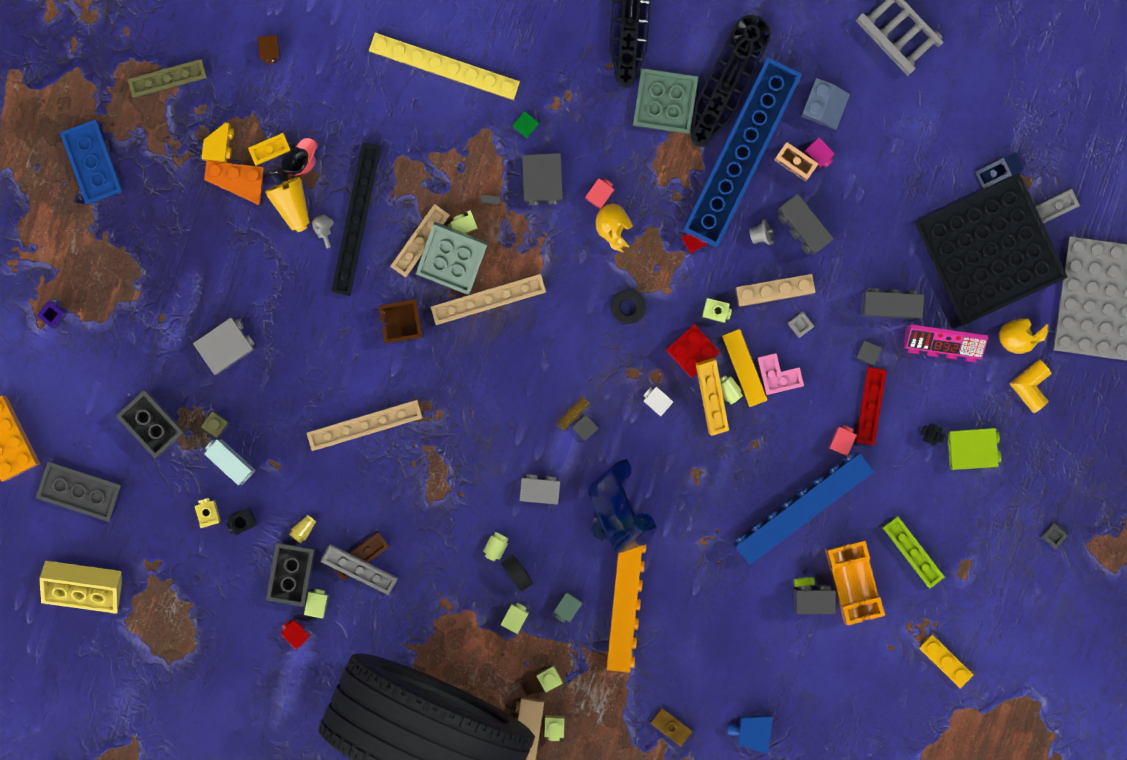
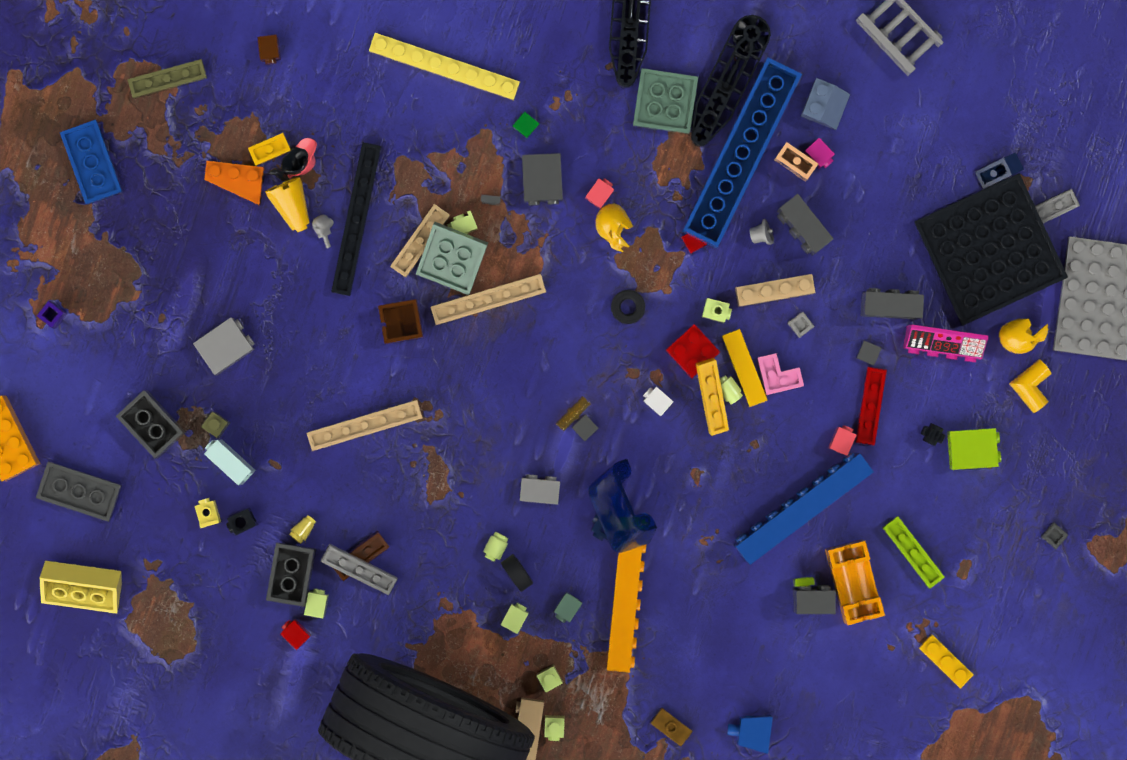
yellow slope [202,123,234,163] -> none

